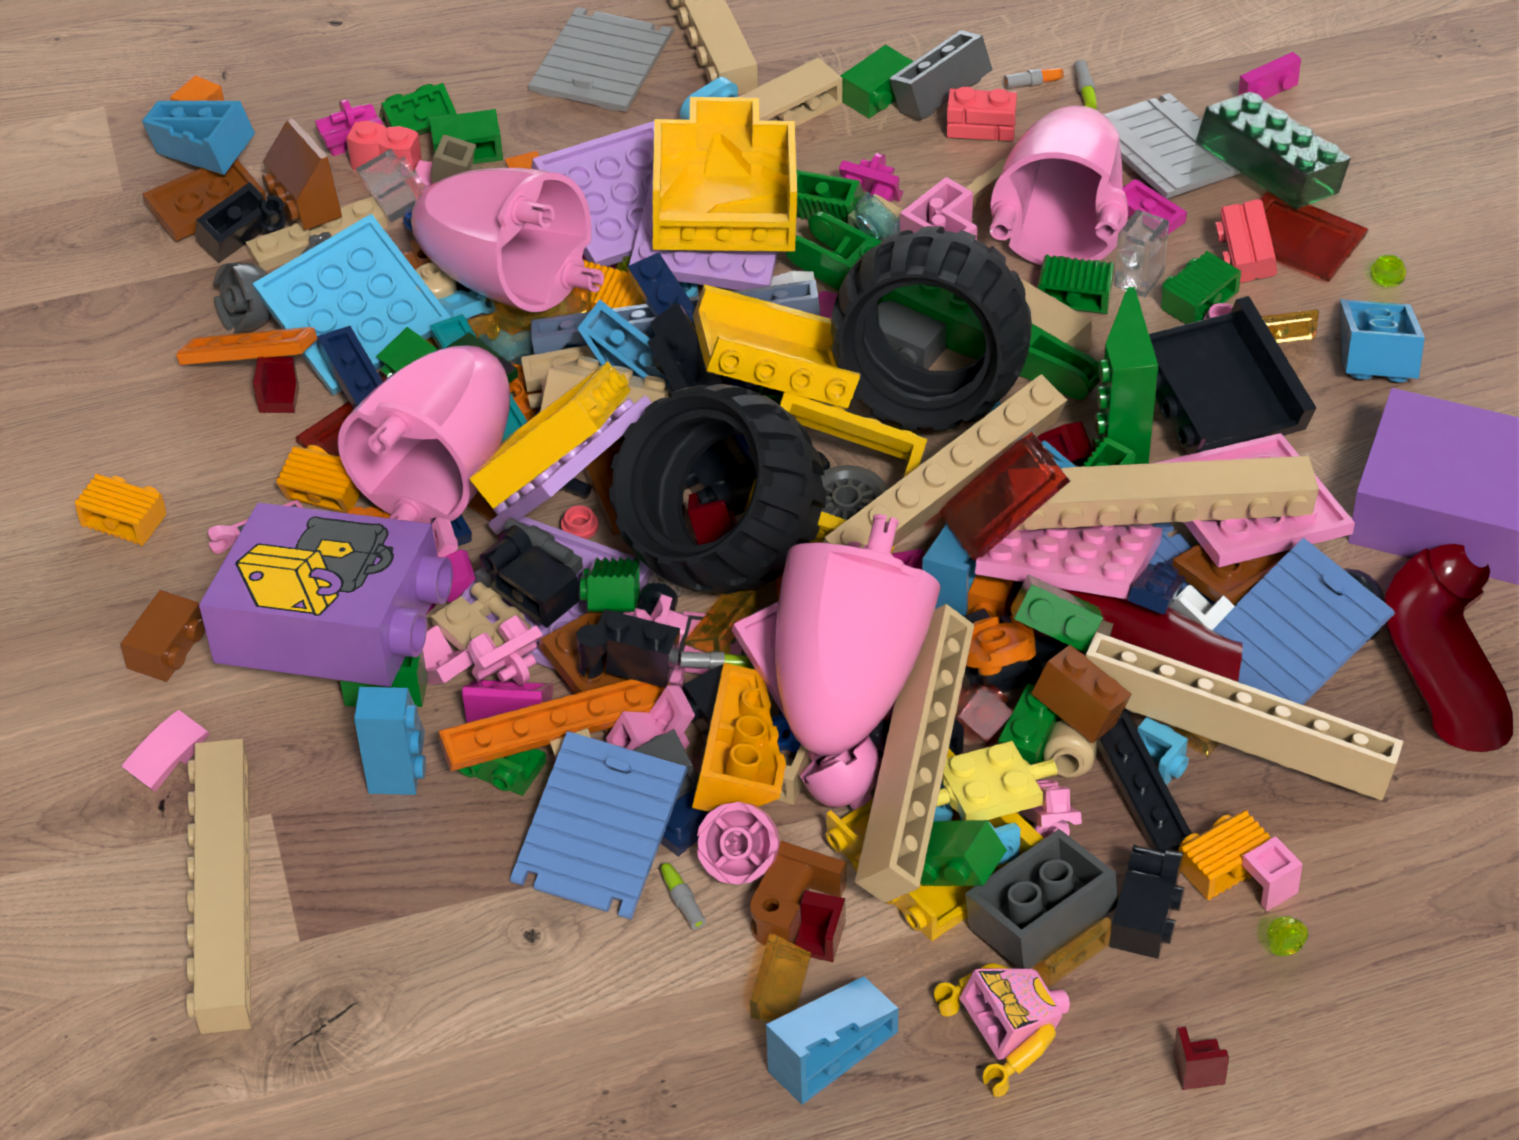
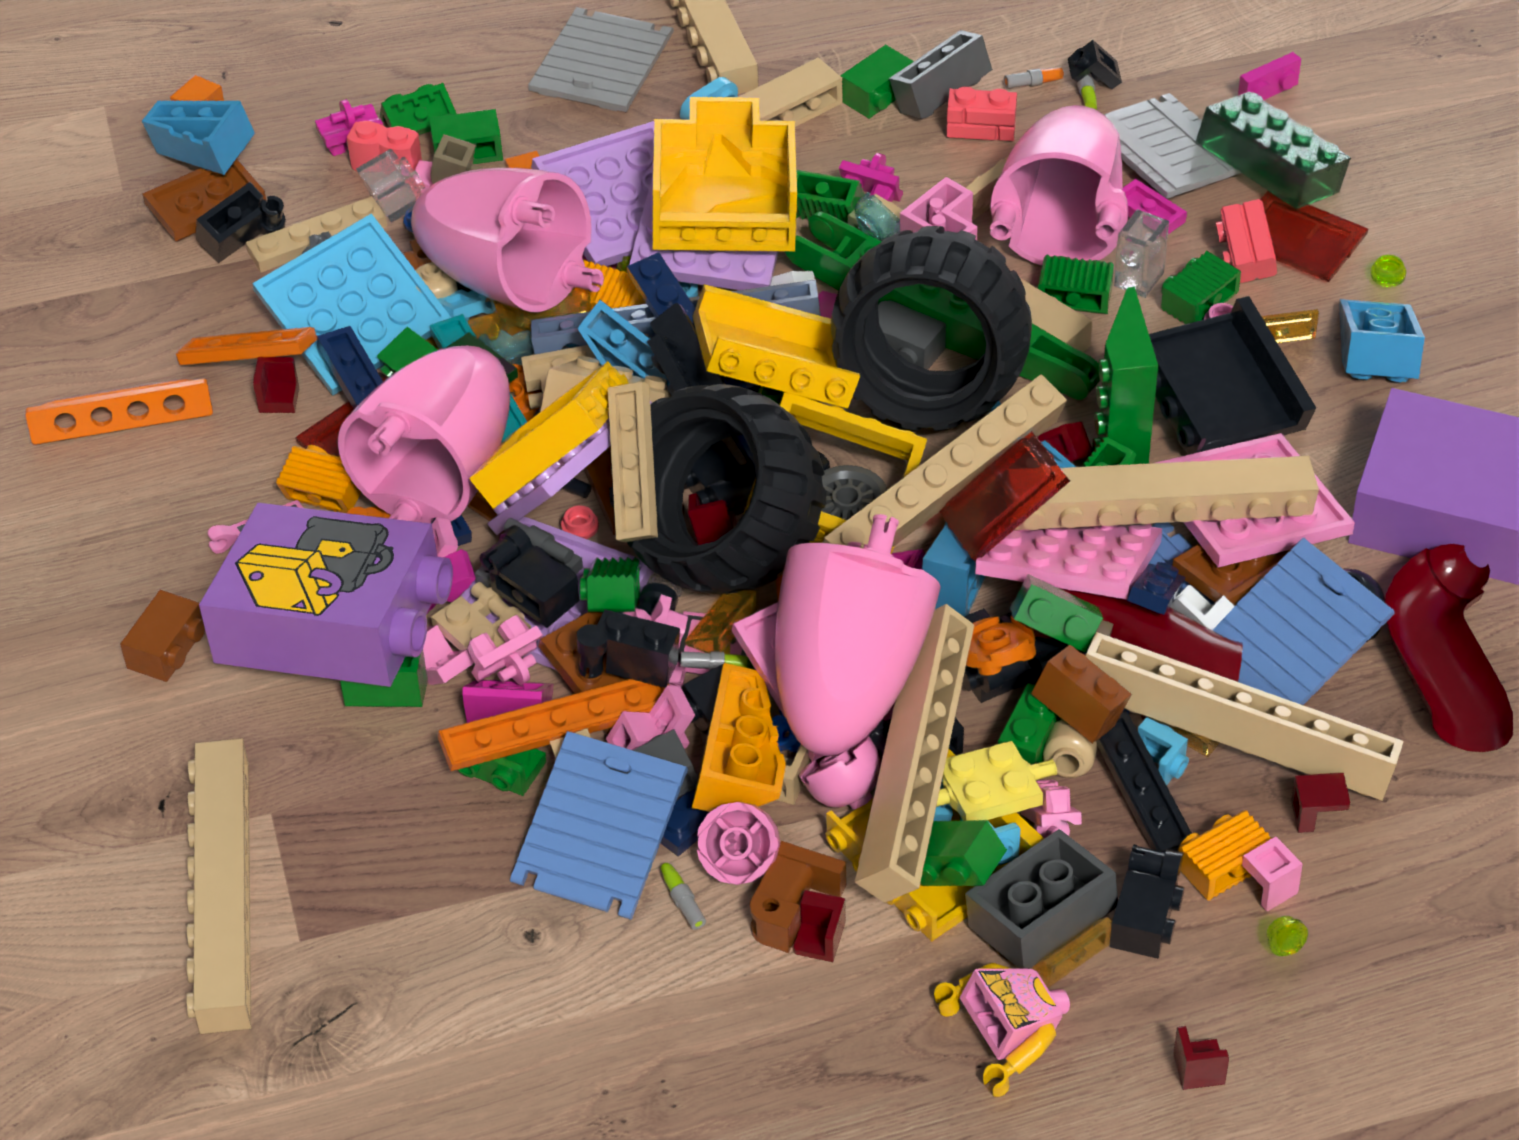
light orange brick [75,473,167,546] -> none
bright pink slope [121,710,210,792] -> none
dark grey cylinder [214,262,272,333] -> none
dark orange slope [262,118,342,230] -> none
dark azure wedge [354,687,426,795] -> none
clear yellow slope [750,934,811,1022] -> none
dark azure wedge [766,976,899,1105] -> none
clear red brick [955,683,1013,742] -> none
orange brick [967,574,1019,620] -> none
none -> orange piece [26,379,213,444]
none -> tan plate [608,381,658,542]
none -> black bracket [1068,40,1122,89]
none -> dark red panel [1291,773,1351,833]

